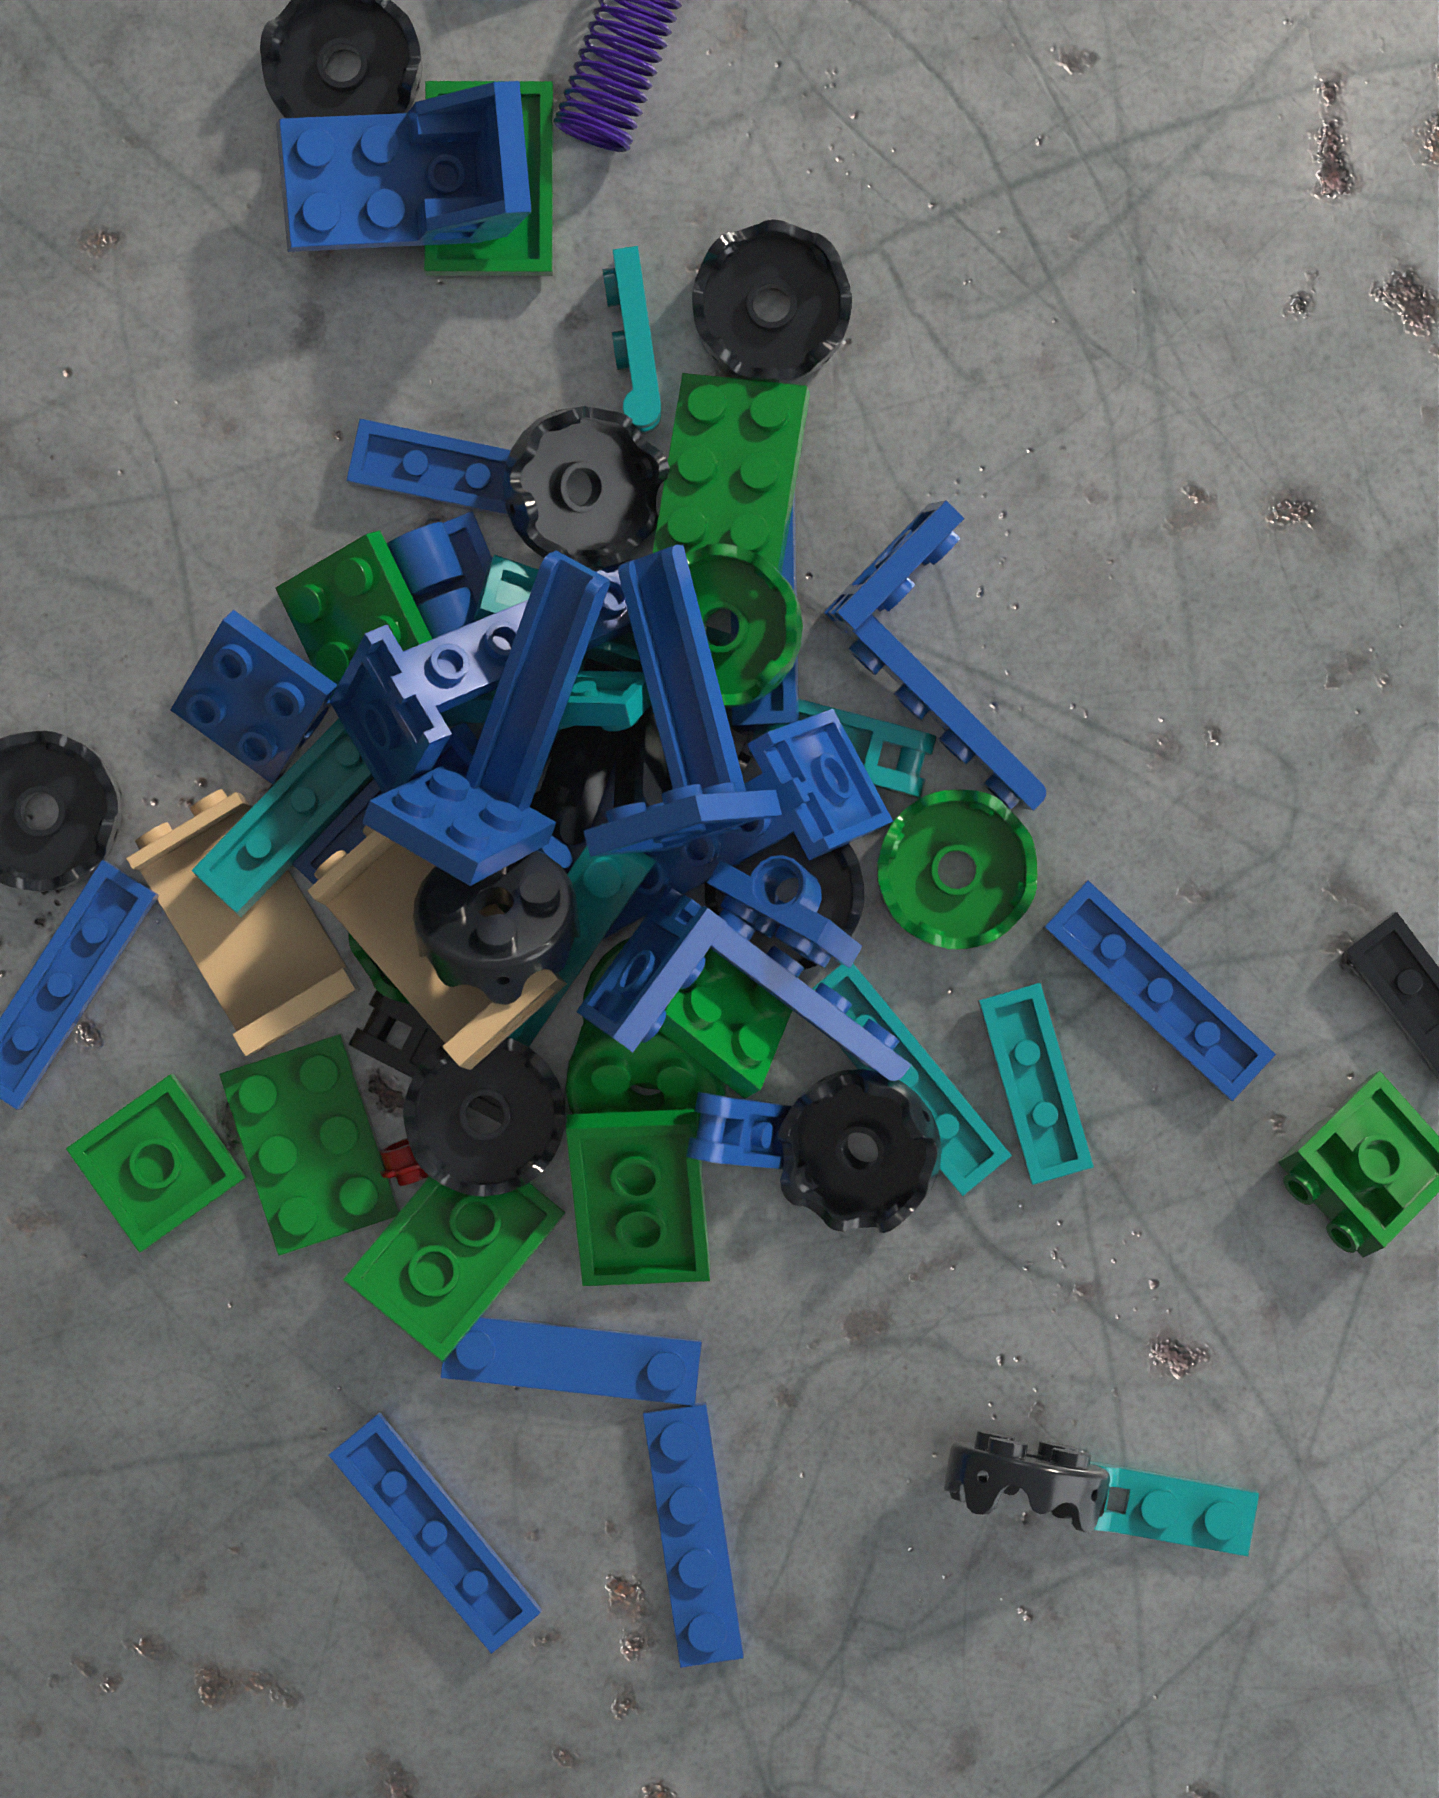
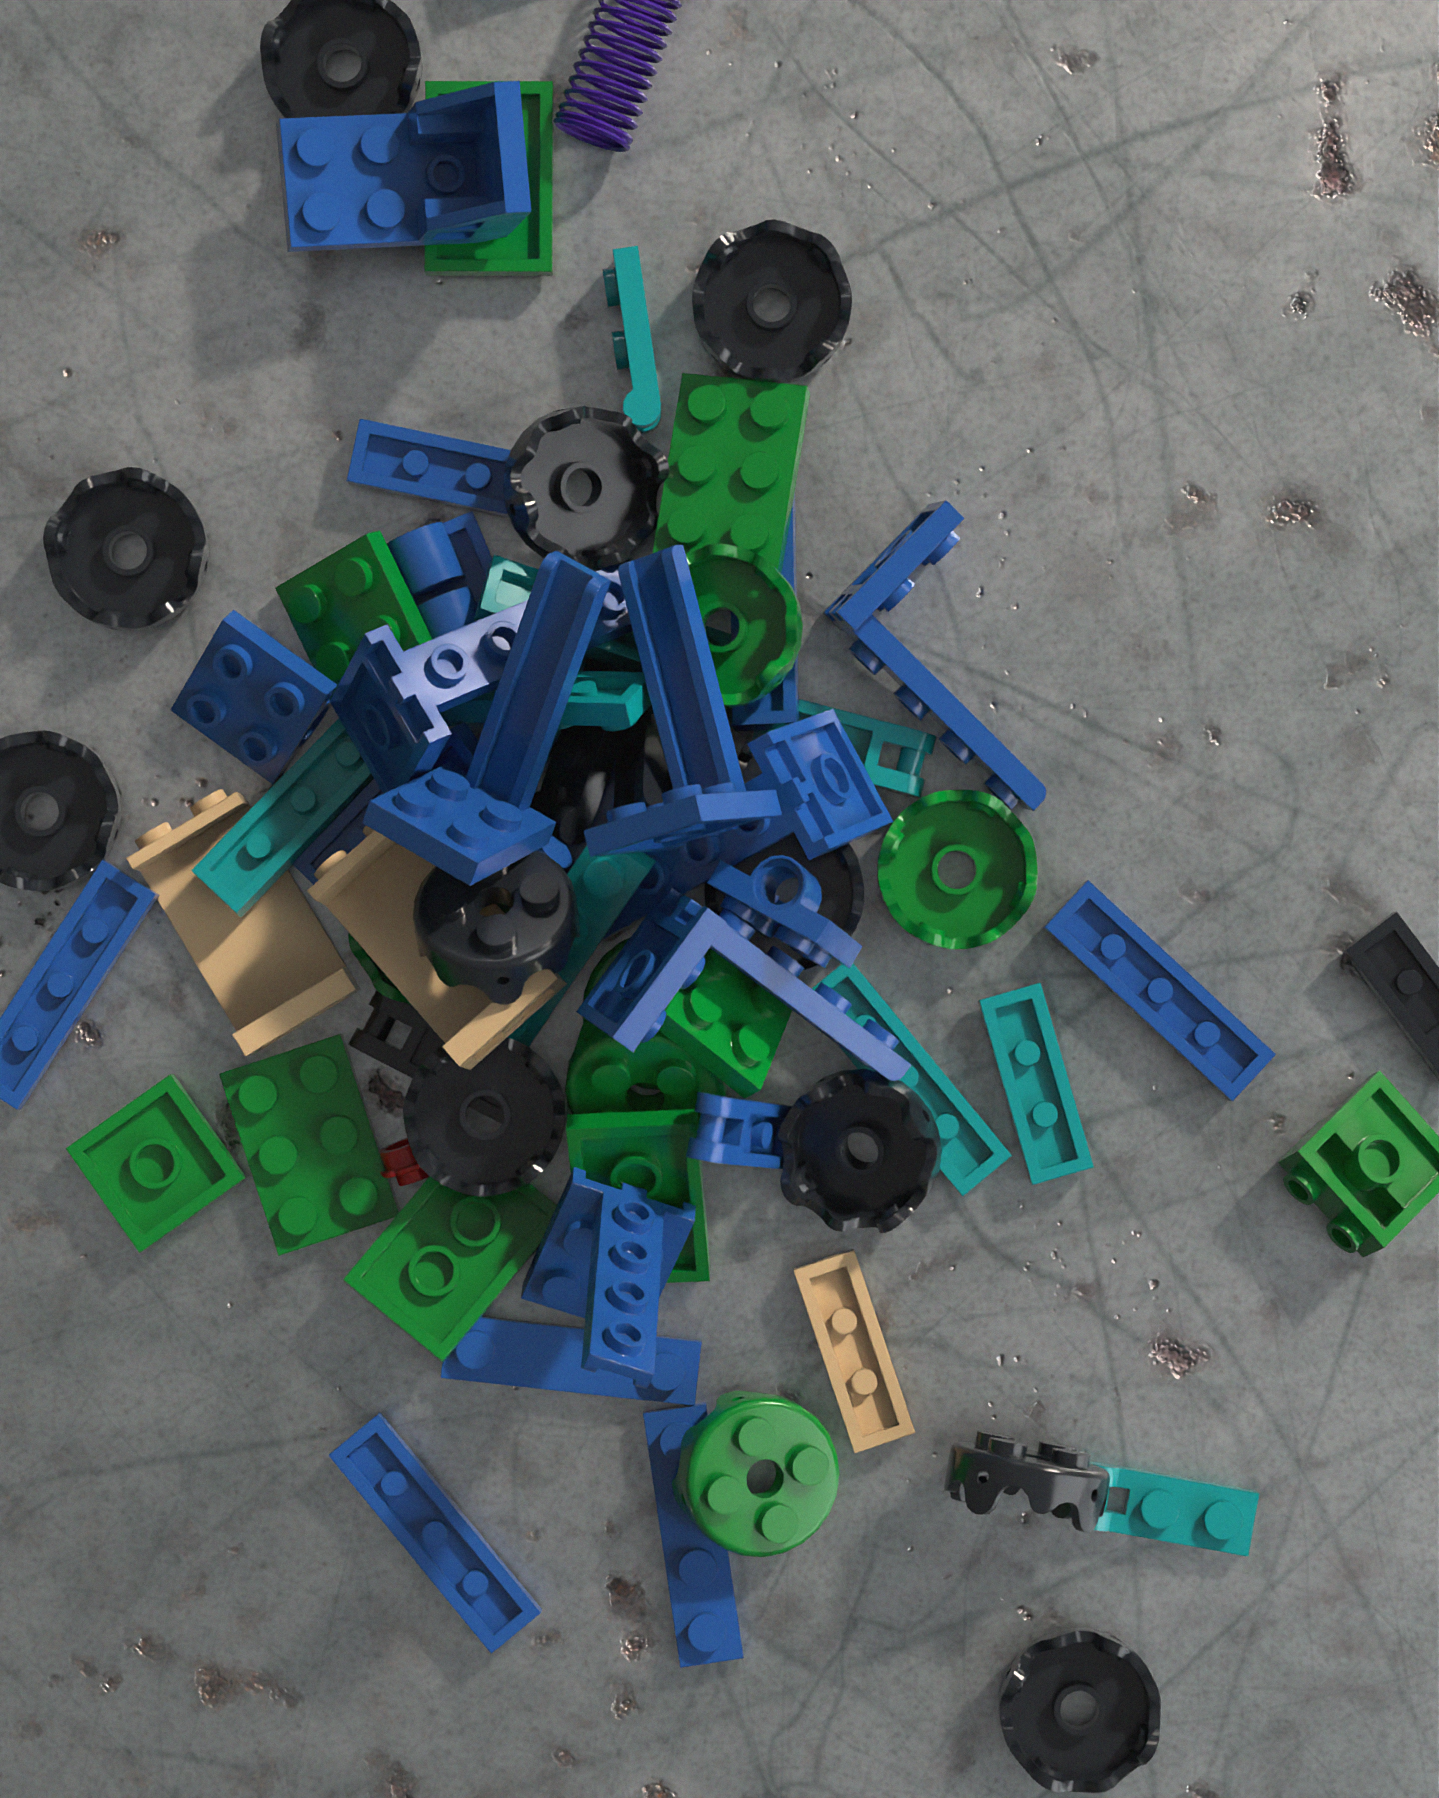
none -> black plate [43,467,209,631]
none -> blue bracket [521,1167,696,1389]
none -> green plate [672,1390,840,1557]
none -> tan plate [793,1249,915,1453]
none -> black plate [998,1627,1161,1793]

